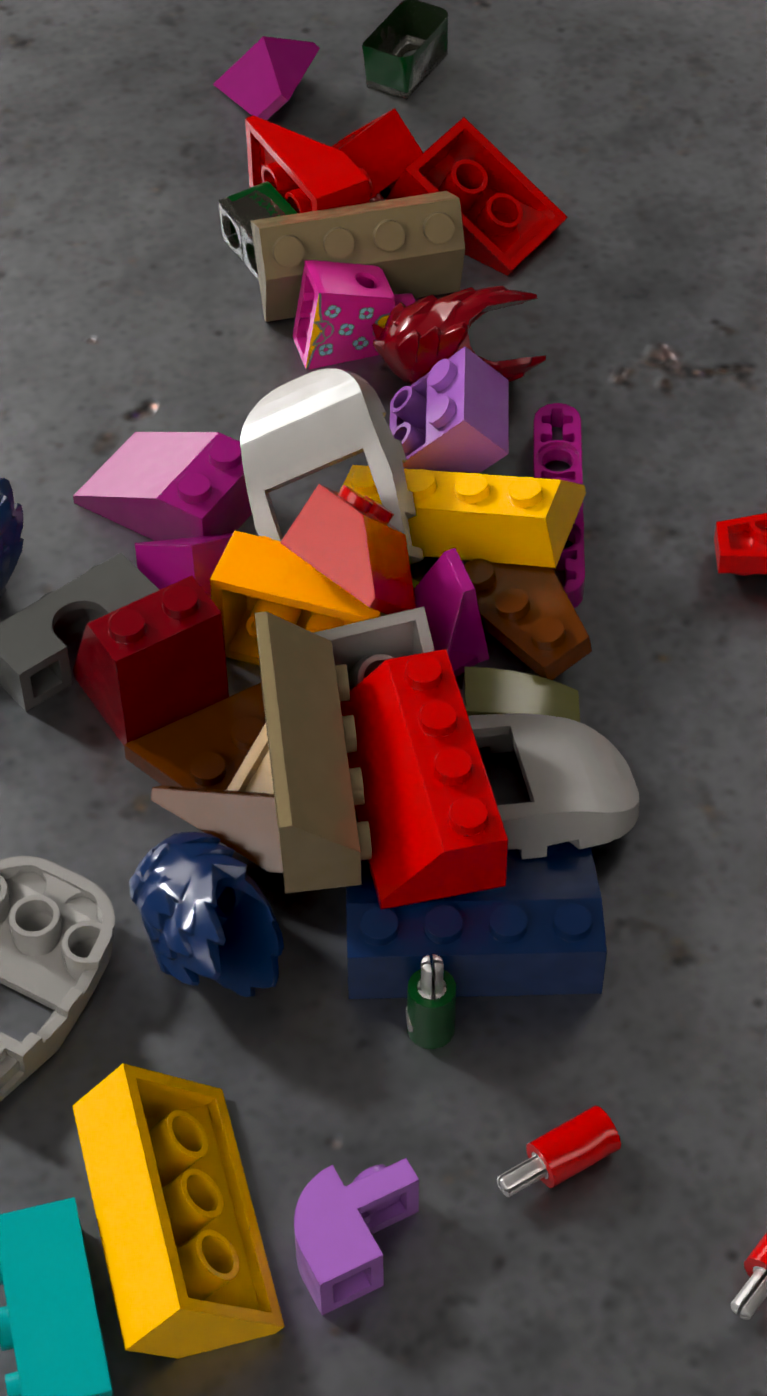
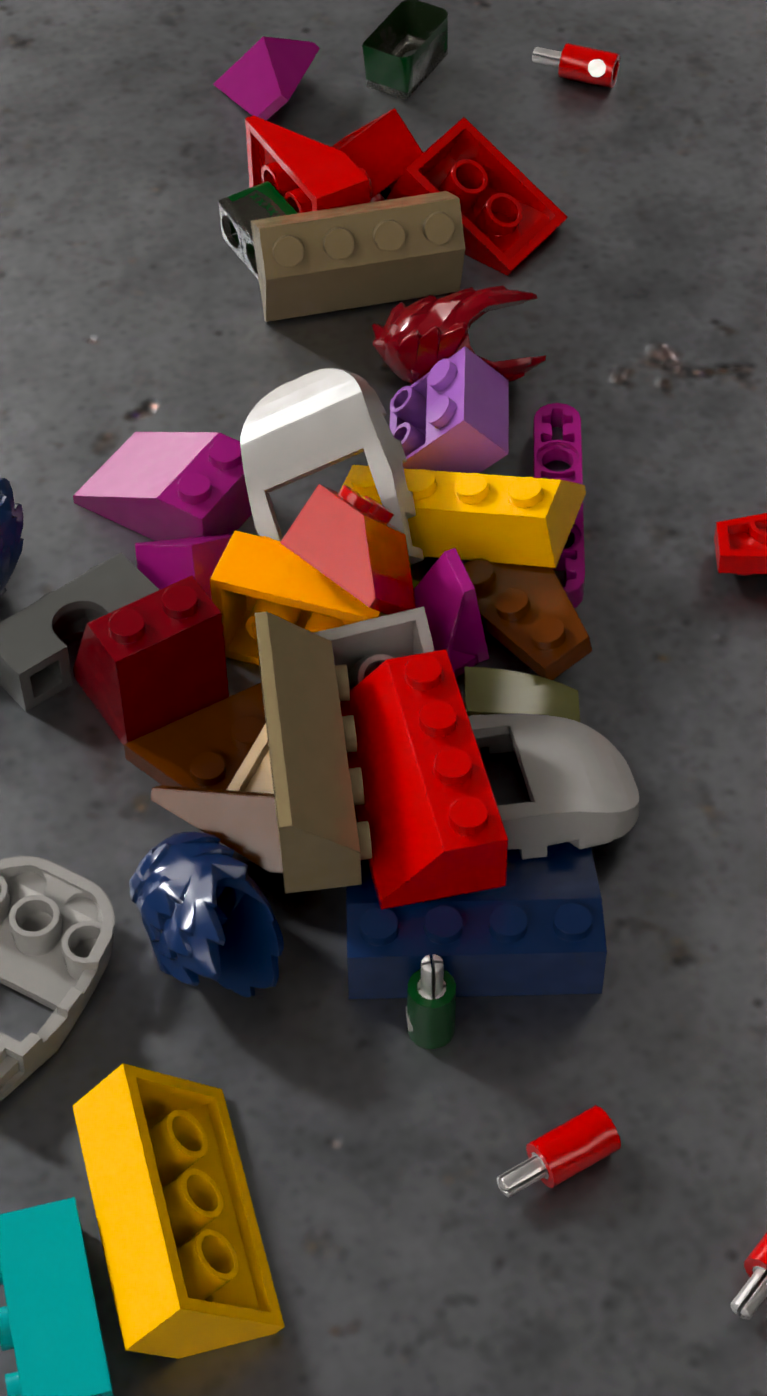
dark pink torso [292,260,416,369] -> none
medium lavender brick [294,1158,419,1316] -> none
none -> red piece [532,43,620,88]

